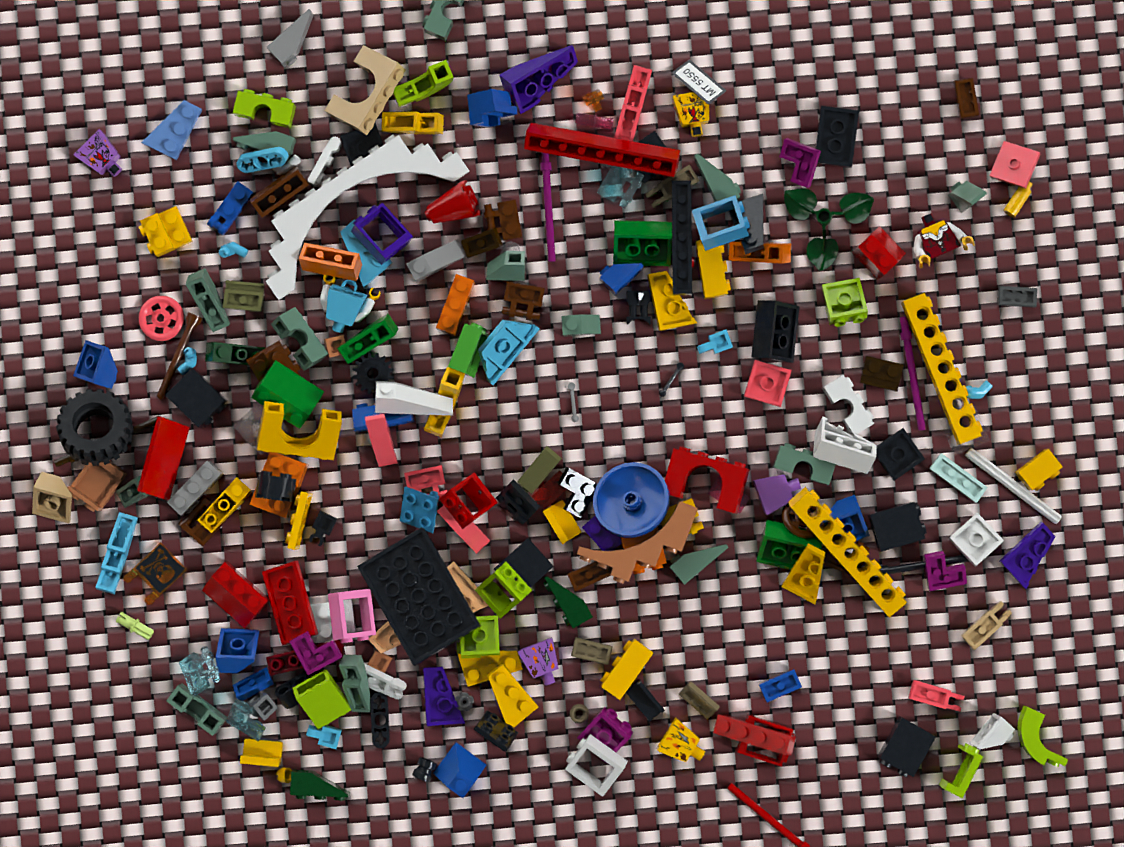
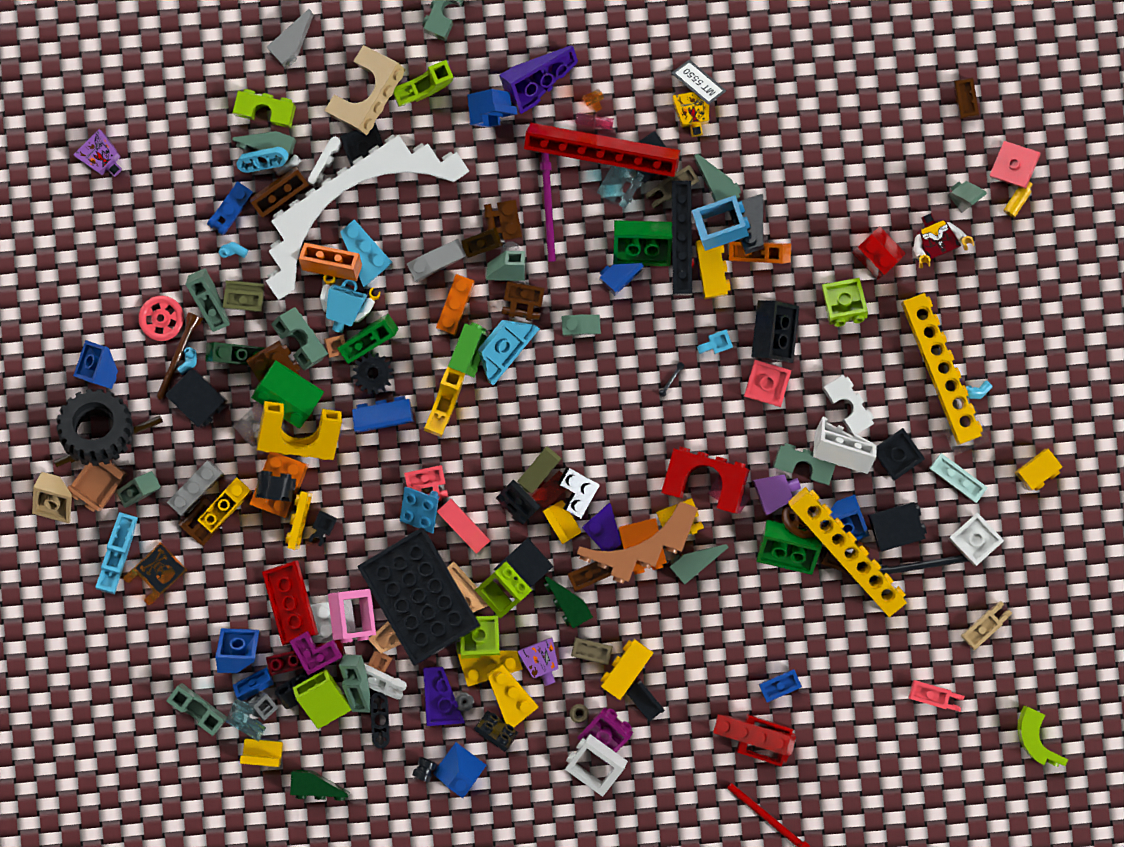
yellowish green axle [116,612,154,640] -> none
red tile [137,416,190,501] -> none
yellow plate [139,206,193,257] -> none
medium blue wing [141,100,202,161] -> none
clear light blue plate [179,646,220,696] -> none
red slope [202,562,270,629] -> none
yellow hinge [276,768,292,783] -> none
medium azure plate [306,725,342,749] -> none
dark purple window [351,203,413,265] -> none
coral slope [365,414,398,467] -> none
white wedge [375,381,453,416] -> none
yellow slope [381,112,444,134] -> none
red cone [425,180,480,224] -> none
red window [439,472,498,529] -> none
light grey hinge [568,382,579,422] -> none
blue dish [593,462,670,538] -> none
coral slope [614,65,652,141] -> none
black piece [626,291,651,325] -> none
yellow wing [647,271,697,331] -> none
yellow torso [656,717,705,762] -> none
dark tan plate [679,681,720,719] -> none
magenta plate [779,138,821,188] -> none
yellow wing [781,543,825,604] -> none
dark green plant [784,188,874,271] -> none
black plate [815,106,859,168] -> none
dark brown plate [859,356,904,392] -> none
black brick [877,716,936,778] -> none
magenta bar [899,316,926,431] -> none
magenta plate [924,551,967,591] -> none
lime panel [939,743,983,798] -> none
white axle [965,448,1062,524] -> none
white slope [970,713,1015,749] -> none
dark grey plate [997,286,1038,308] -> none
dark purple wing [999,522,1056,589] -> none

